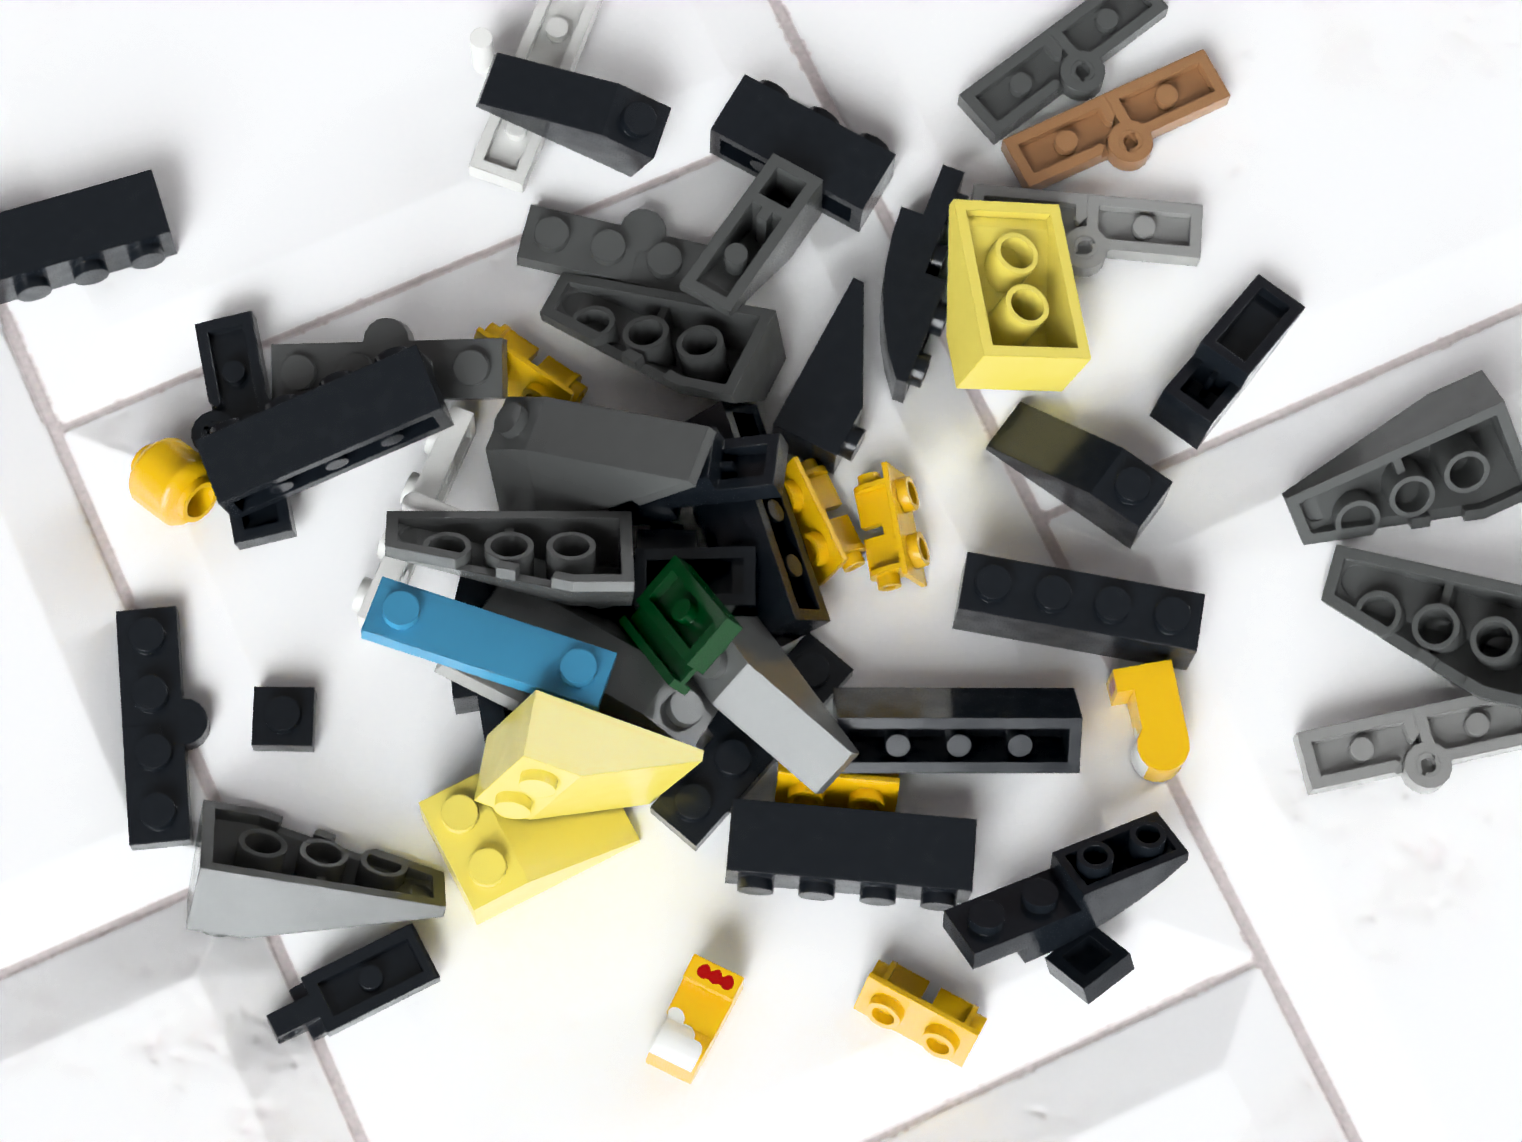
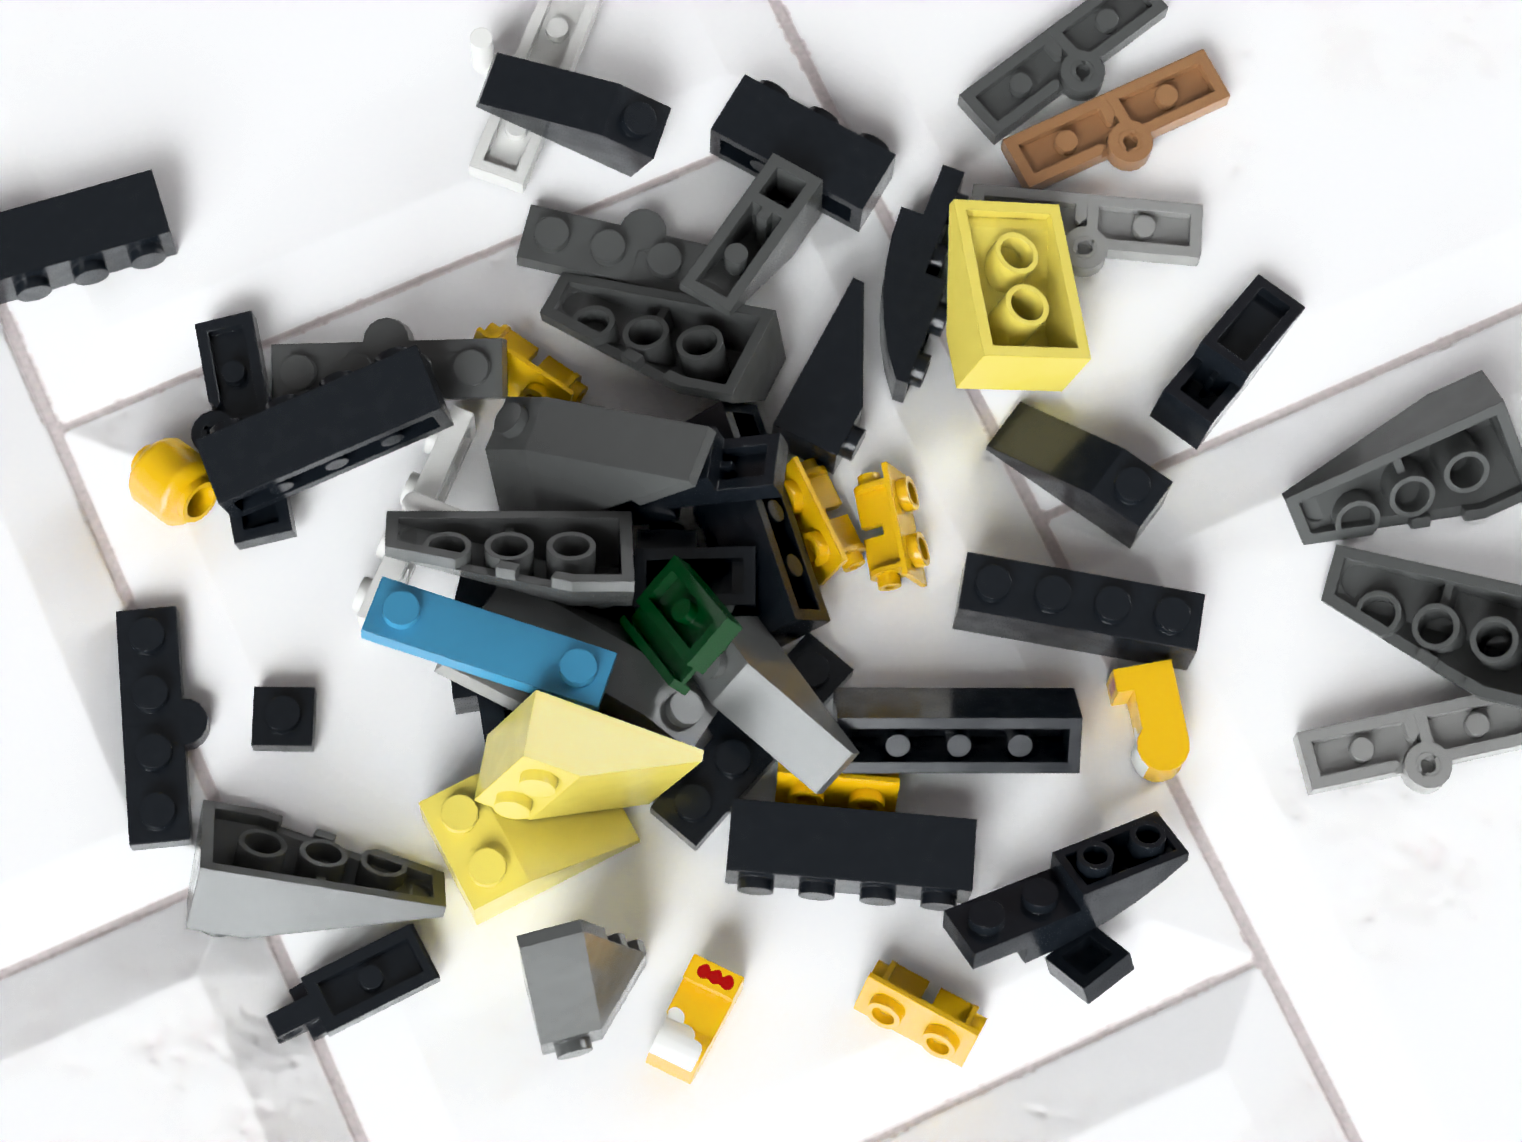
none -> wedge [516,919,646,1060]

